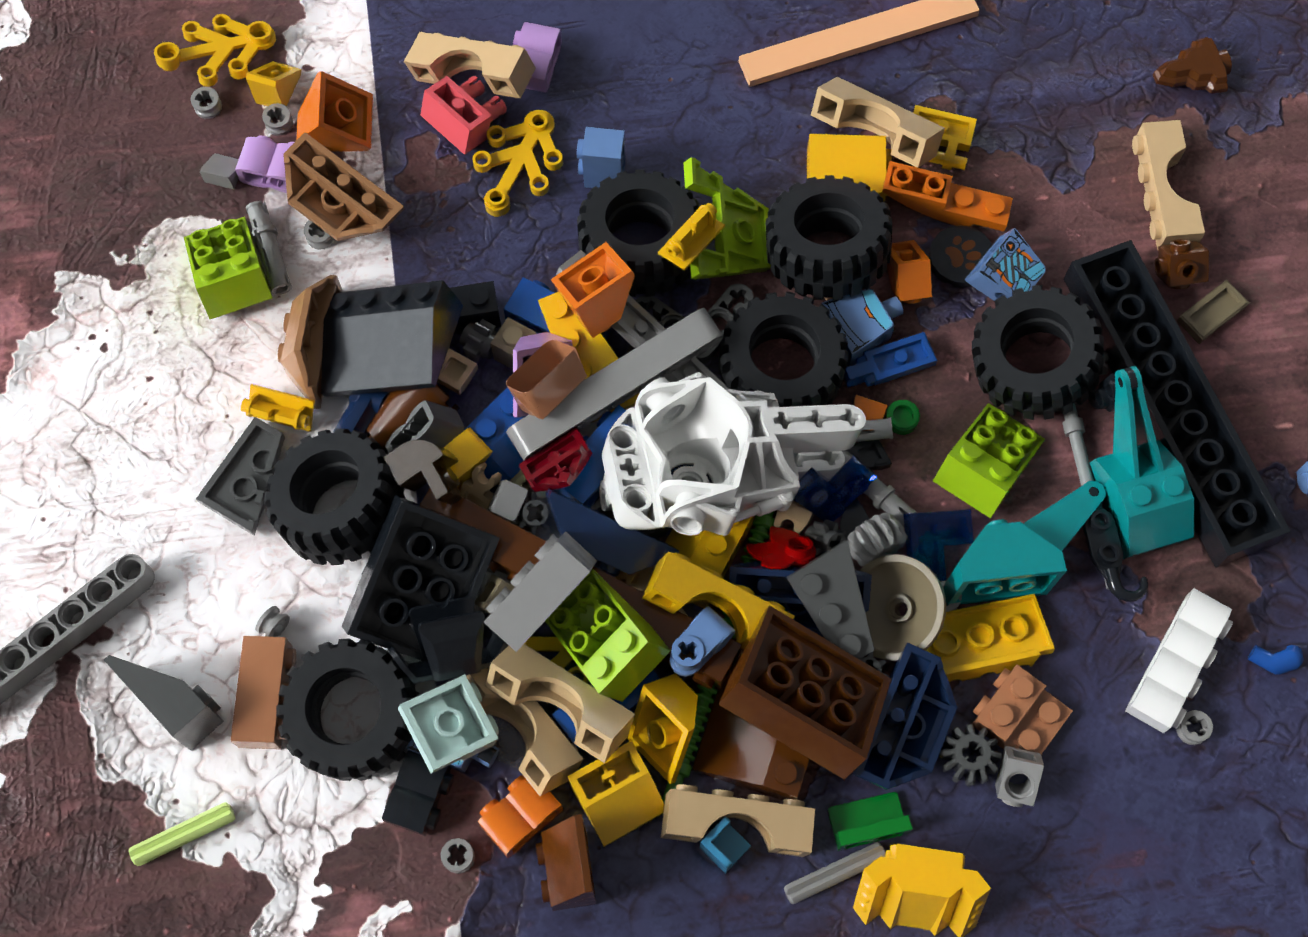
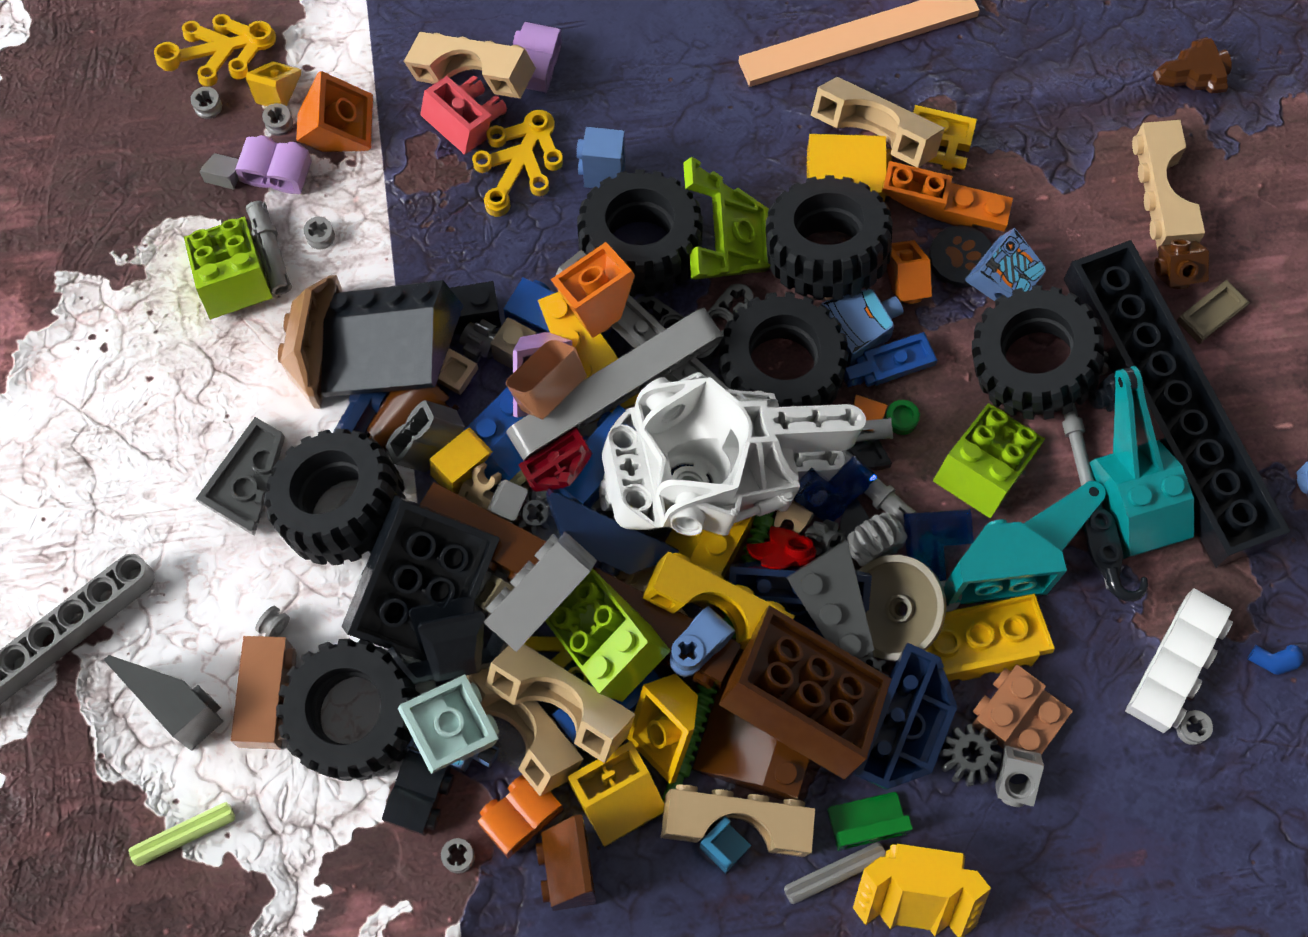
yellow hinge [241,384,315,432] -> none
medium nougat wedge [283,132,404,241] -> none
brick [384,440,463,505] -> none
yellow hinge [658,203,725,270] -> none

